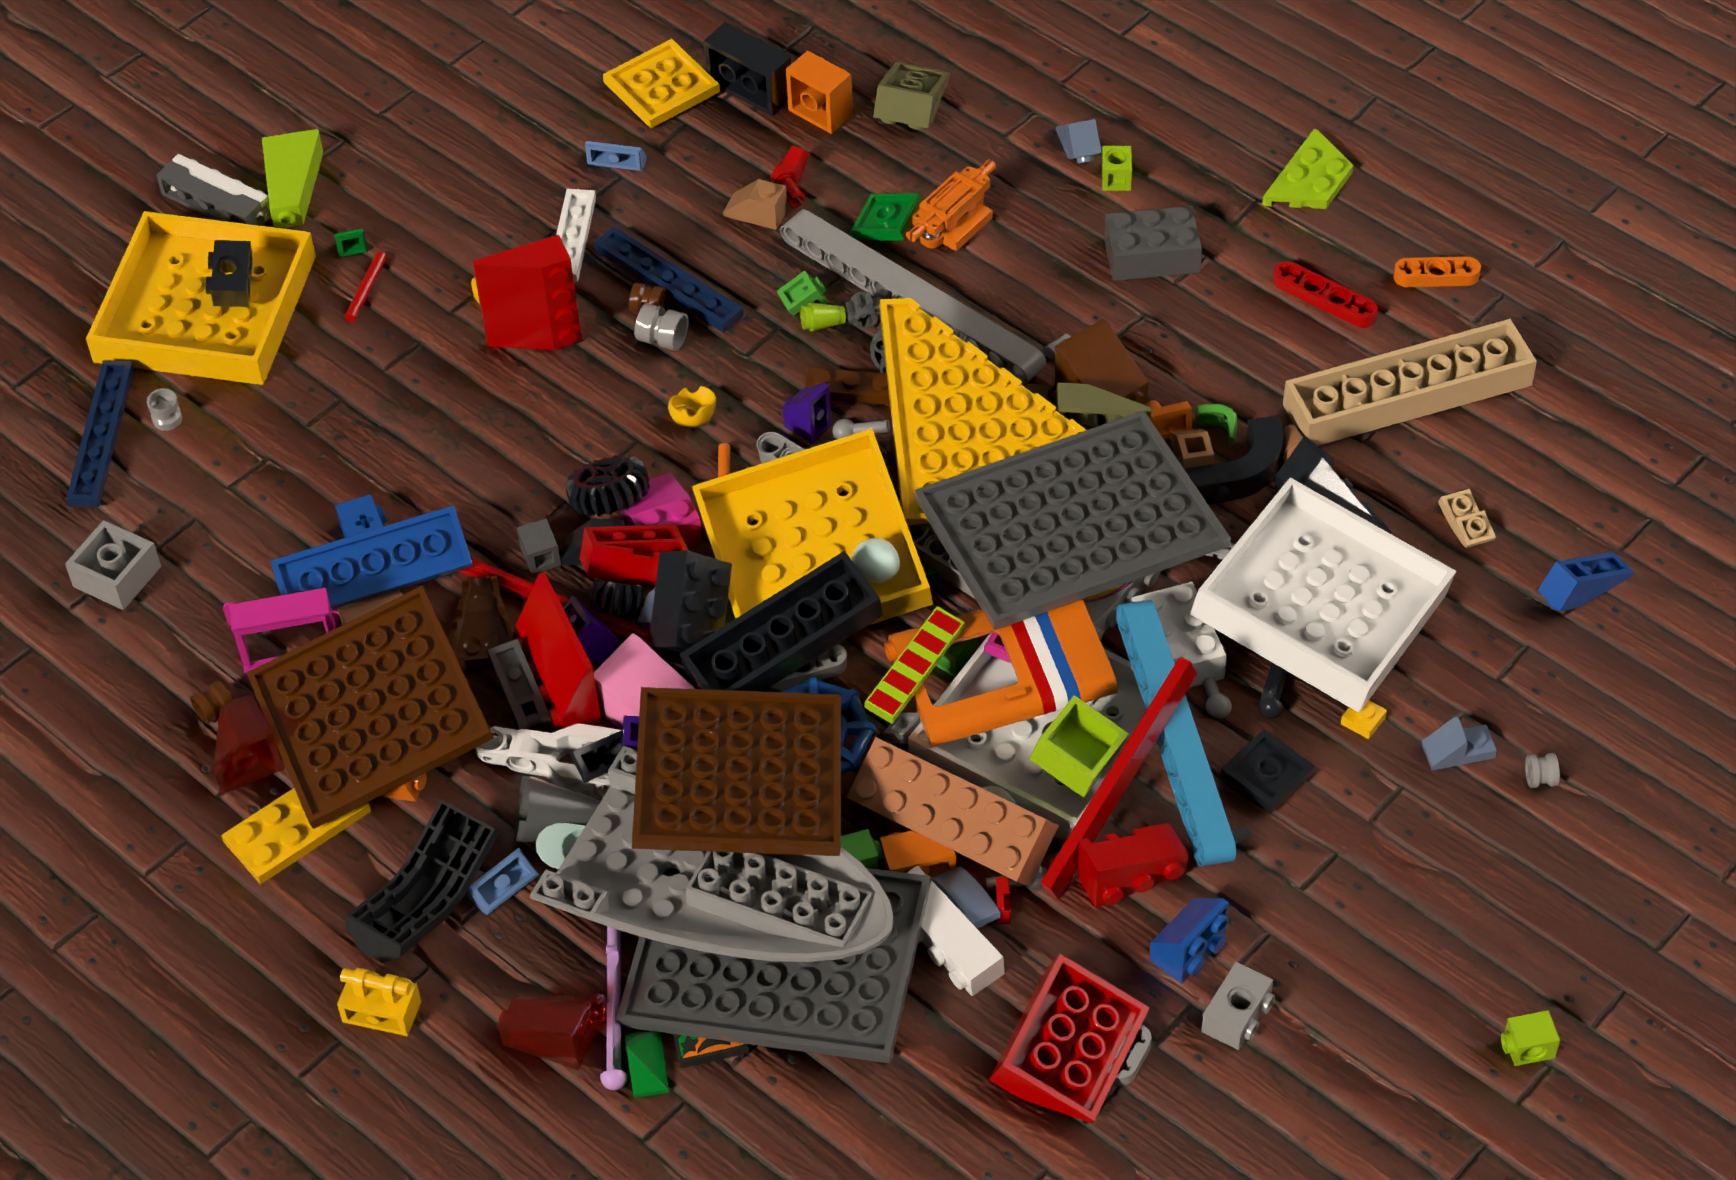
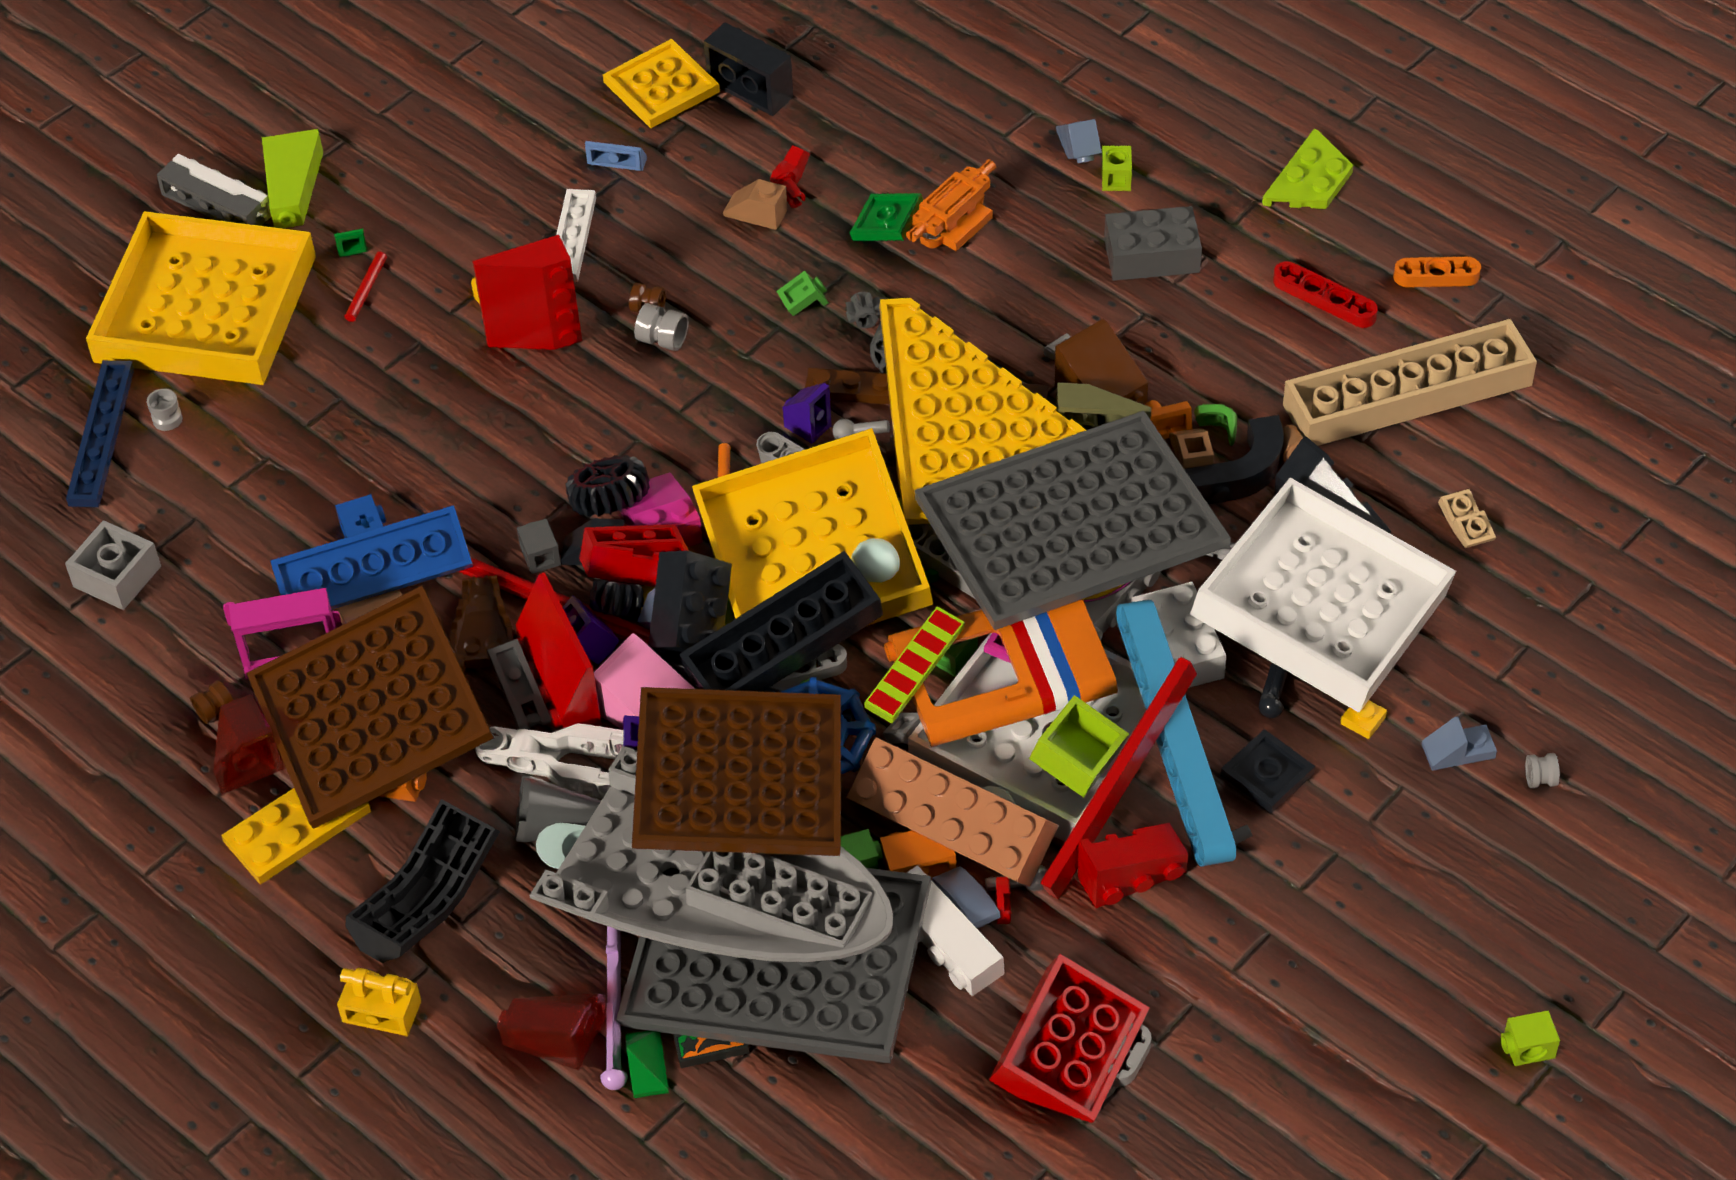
black brick [206,240,253,307] -> none
medium blue slope [465,848,539,915] -> none
black slope [570,730,623,783] -> none
dark blue plate [594,227,743,333] -> none
yellow hair [668,386,717,427] -> none
light grey beam [780,209,1046,384] -> none
orange brick [786,50,853,134] -> none
lime cone [800,302,846,332] -> none
olive slope [873,62,950,130] -> none
blue slope [1149,898,1229,984] -> none
light grey brick [1201,962,1275,1050] -> none
light grey bar [1202,677,1232,719] -> none
blue slope [1538,552,1635,611] -> none

